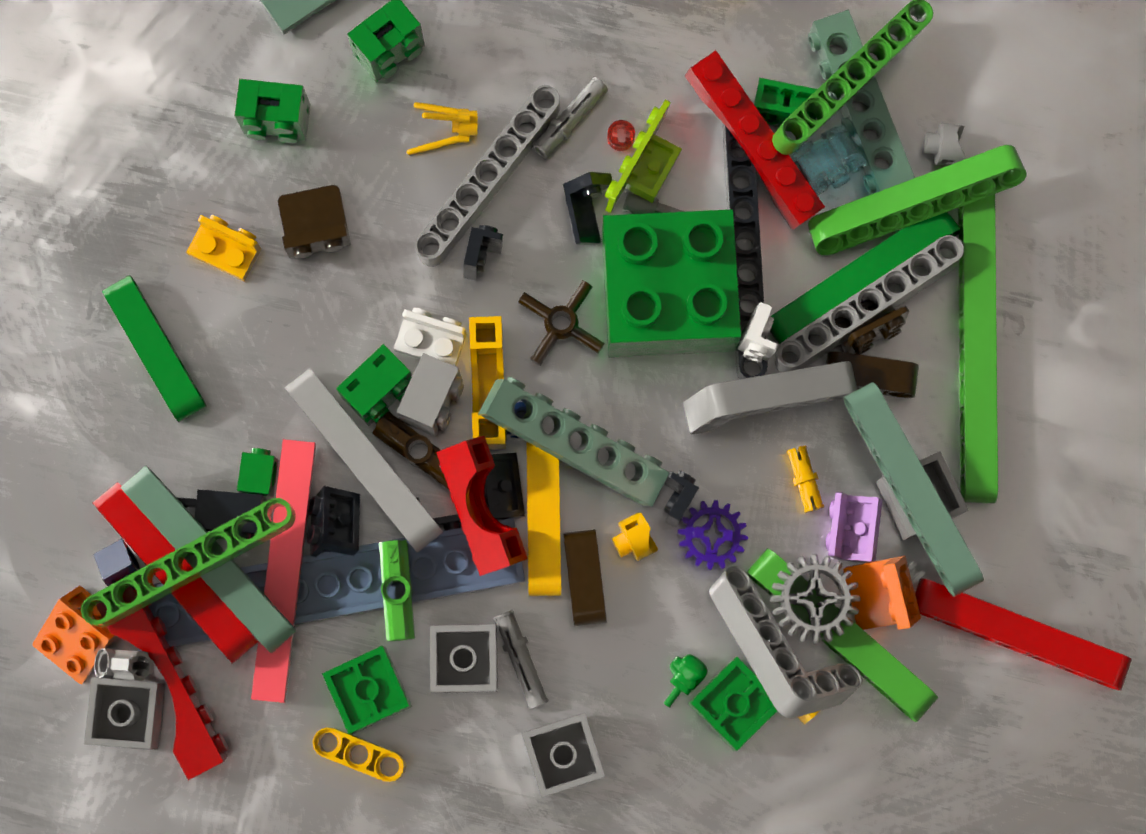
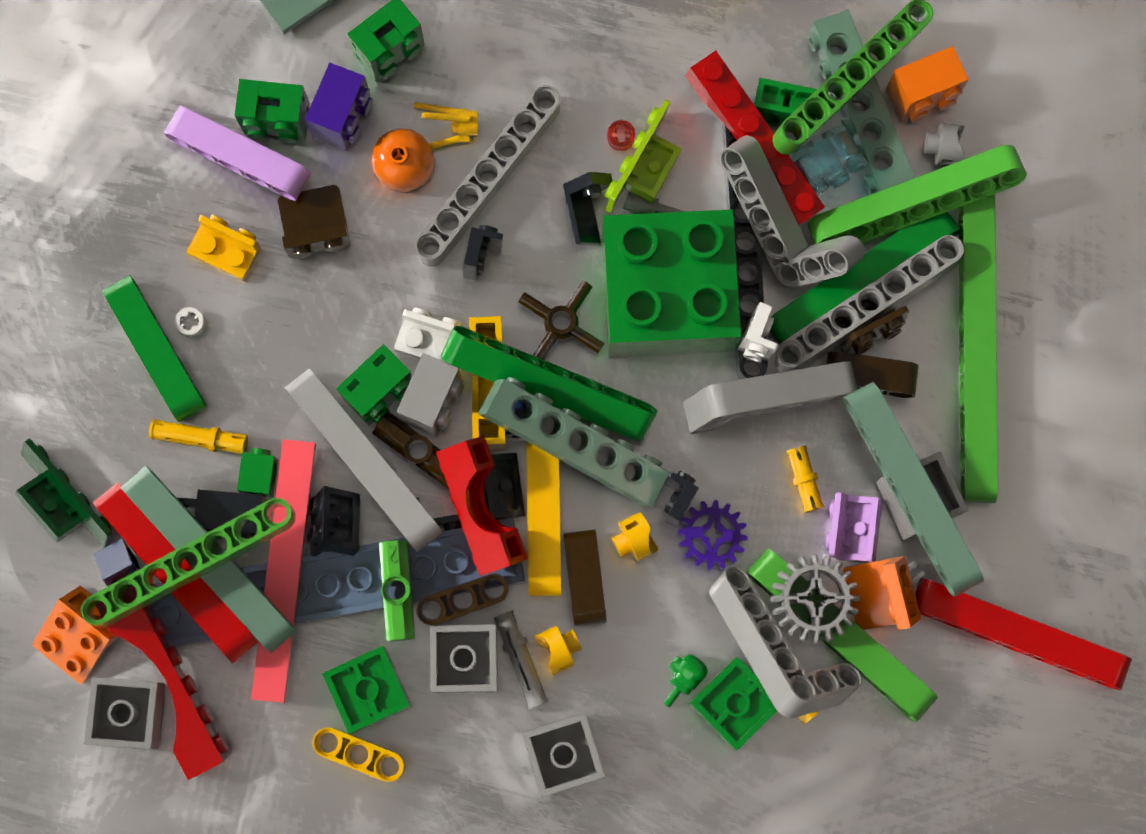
light grey piece [94,648,154,681] -> none
light grey pin [532,77,608,159] -> none
none -> dark green bracket [15,438,112,548]
none -> yellow pin [149,419,248,455]
none -> lavender beam [164,106,311,201]
none -> white bush [175,307,205,338]
none -> dark purple brick [305,62,373,151]
none -> orange cylinder [371,128,435,193]
none -> dark brown beam [416,573,509,626]
none -> green beam [441,326,658,441]
none -> yellow piece [534,625,582,676]
none -> light grey beam [720,135,865,288]
none -> orange brick [885,46,969,122]

